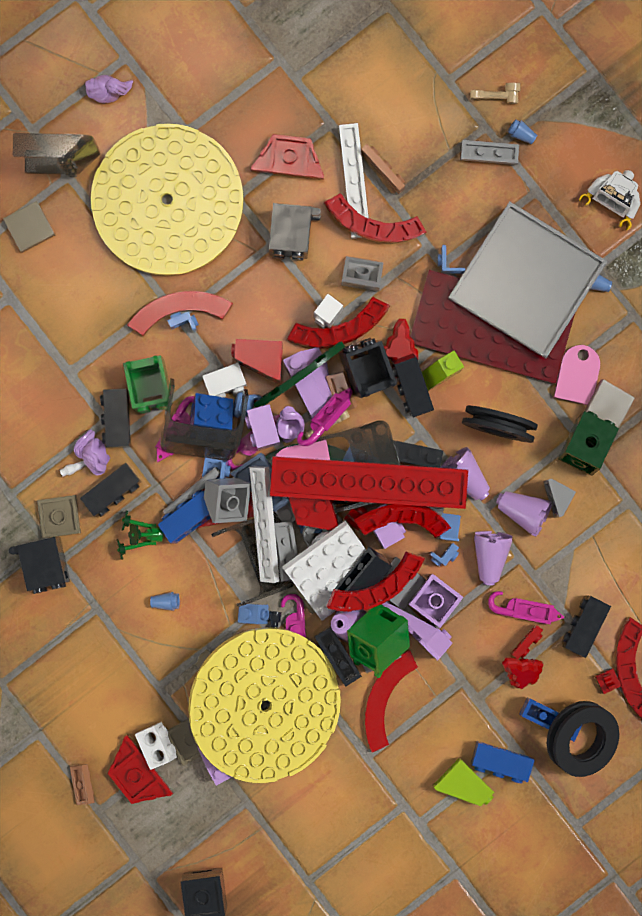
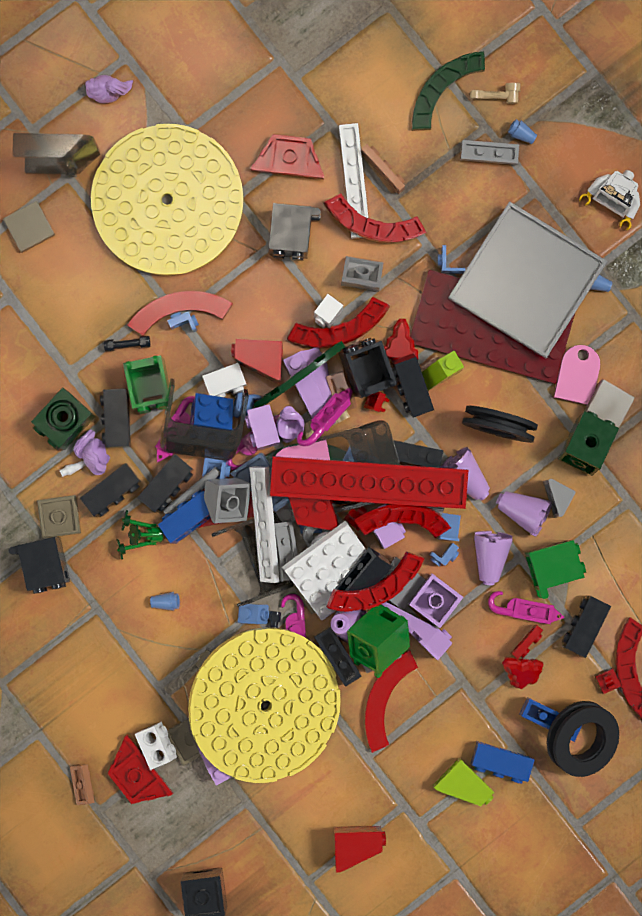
none -> dark green brick [31,387,96,450]
none -> black bar [104,336,151,352]
none -> black brick [137,454,194,513]
none -> red slope [334,826,386,873]
none -> red tile [364,392,389,412]
none -> dark green tile [412,51,485,131]
none -> green container [525,540,586,599]

